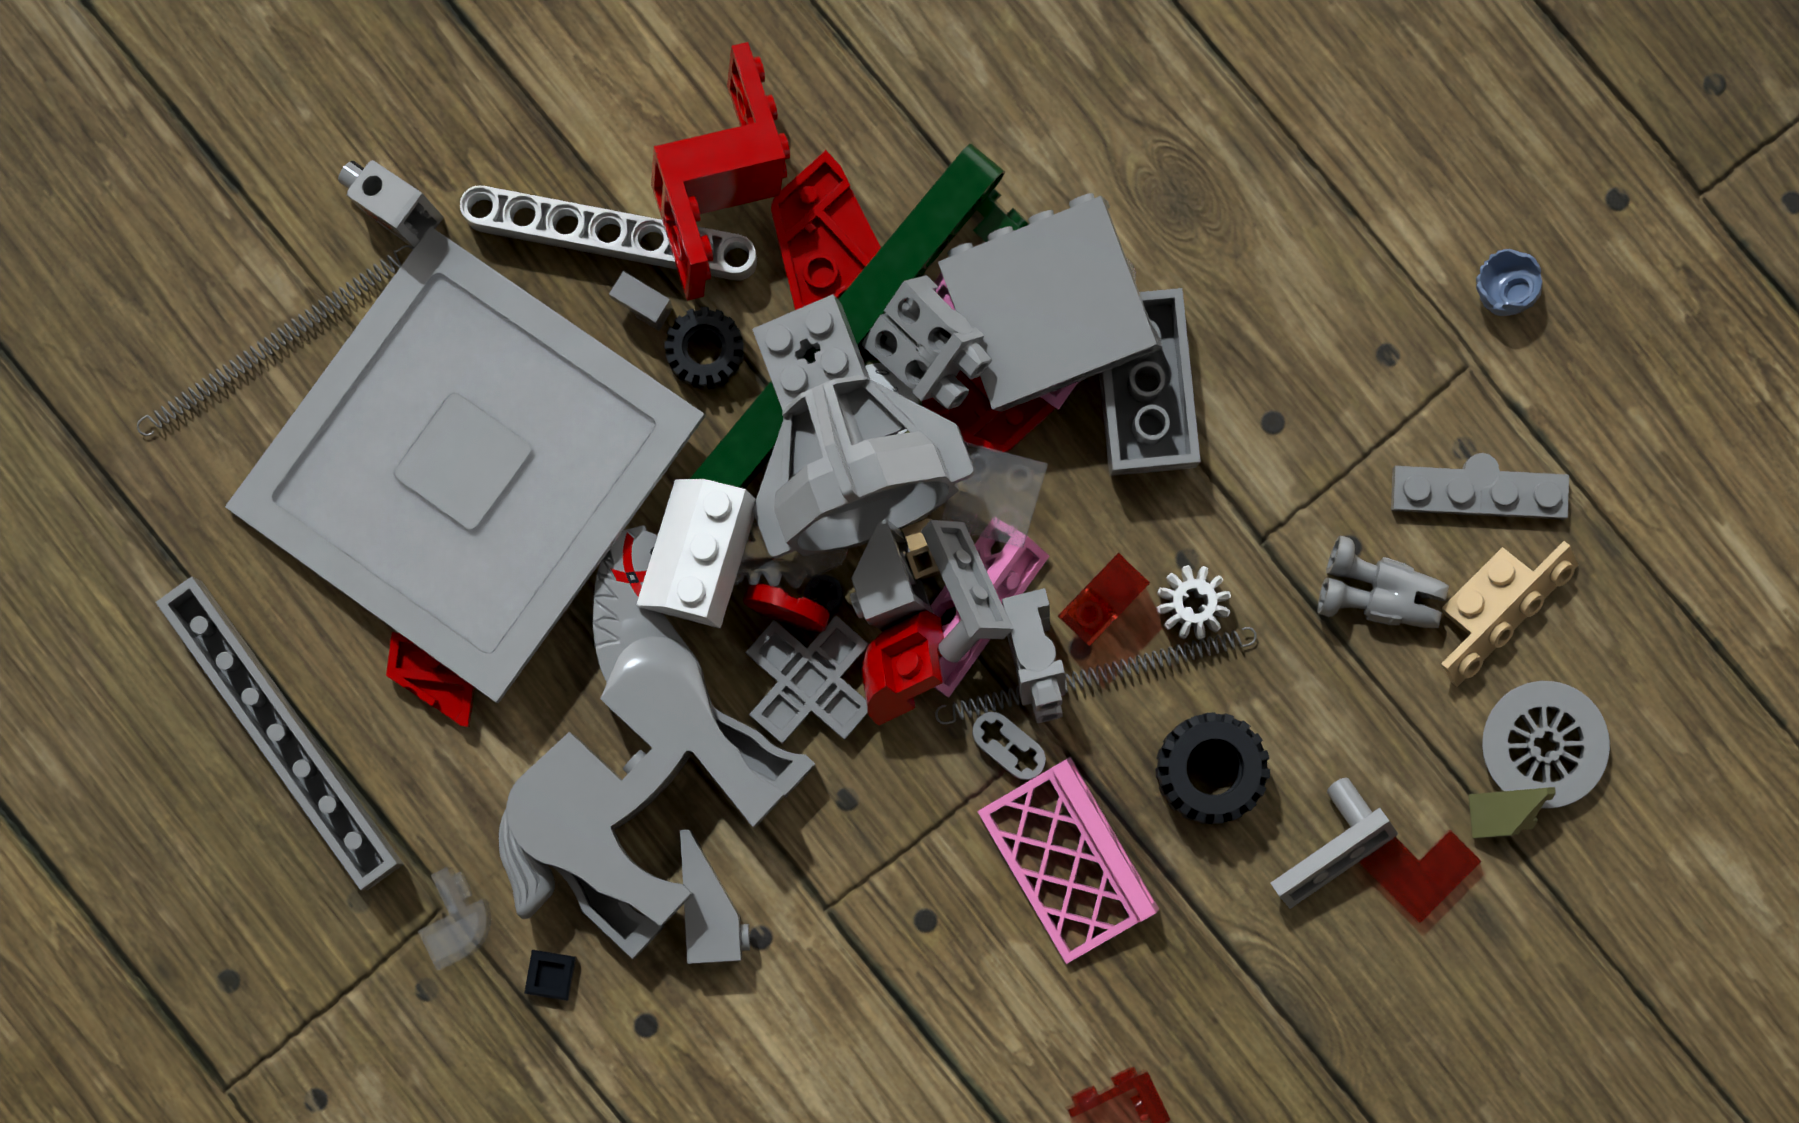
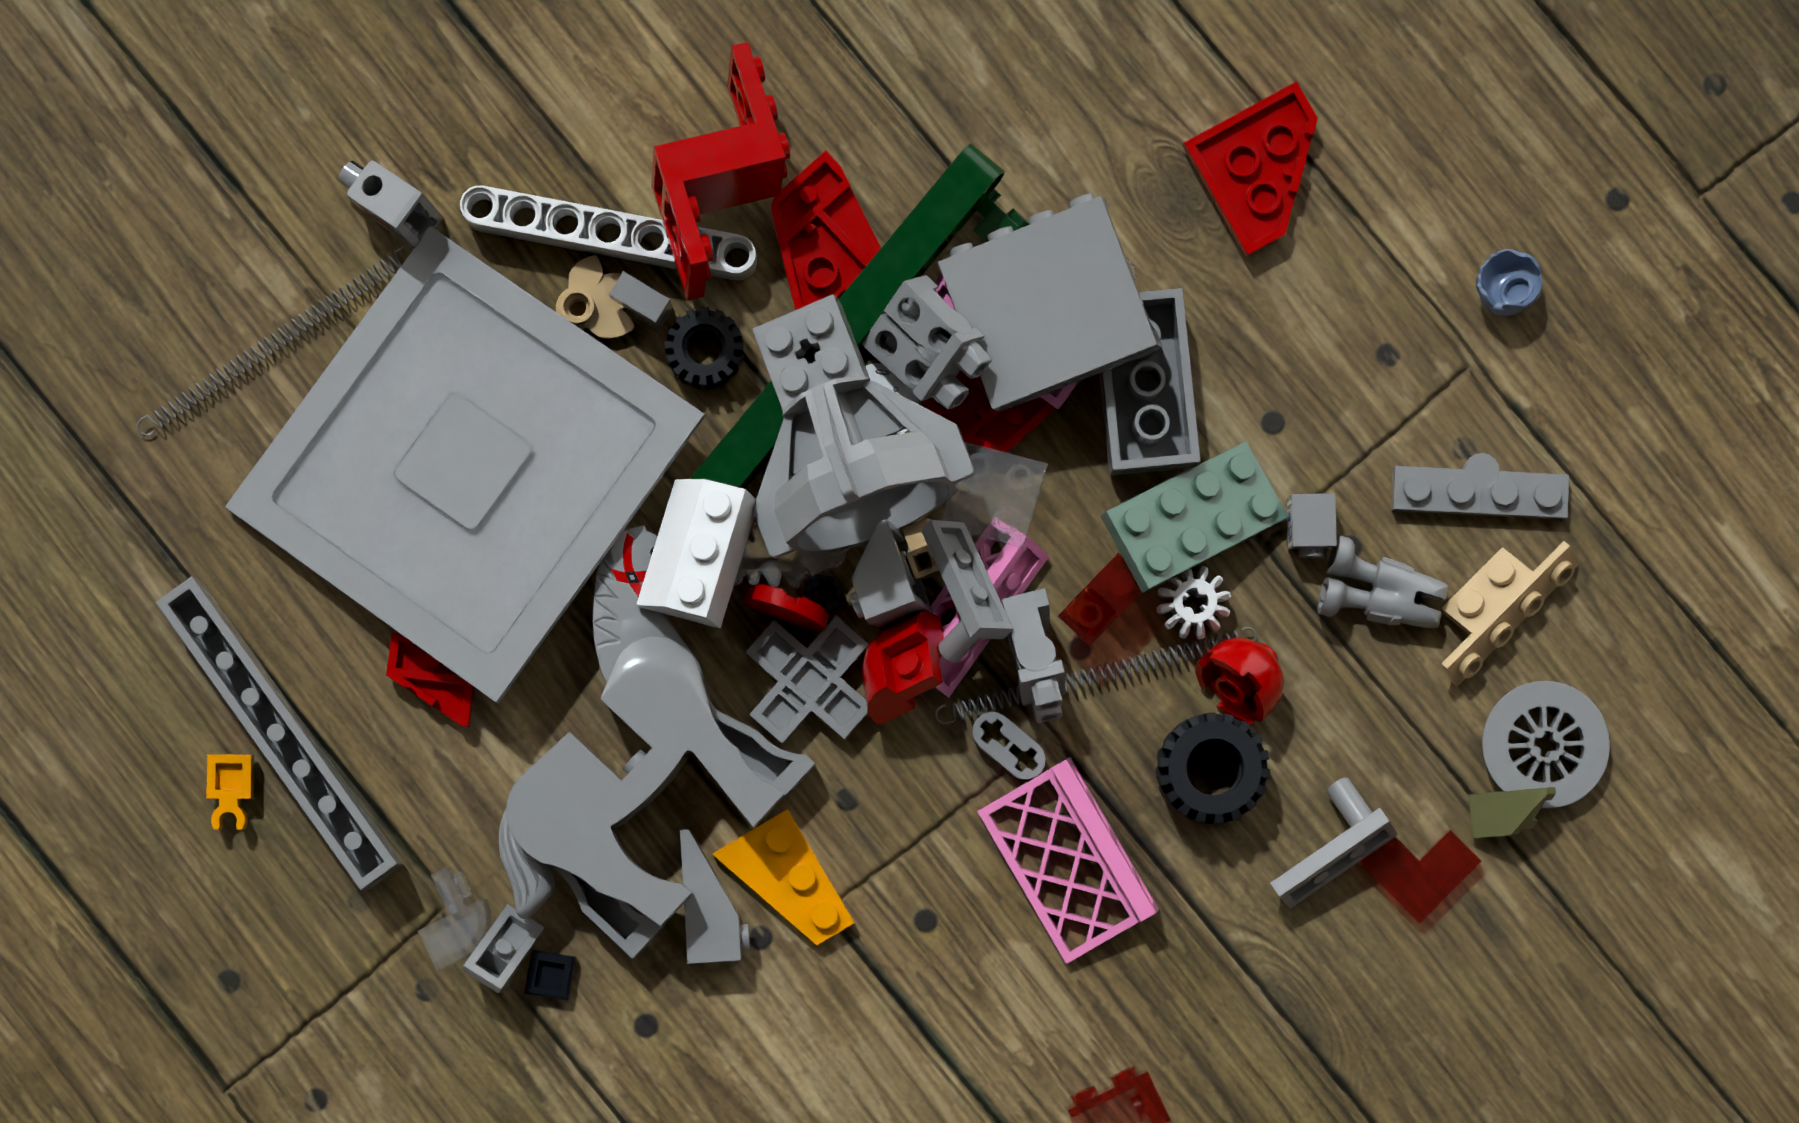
none -> light orange plate [206,754,254,830]
none -> light grey slope [461,904,545,993]
none -> tan plate [556,255,636,339]
none -> light orange wing [712,809,855,945]
none -> sand green plate [1100,441,1288,593]
none -> red plate [1183,81,1318,258]
none -> red cylinder [1195,637,1284,725]
none -> light grey brick [1286,494,1337,558]

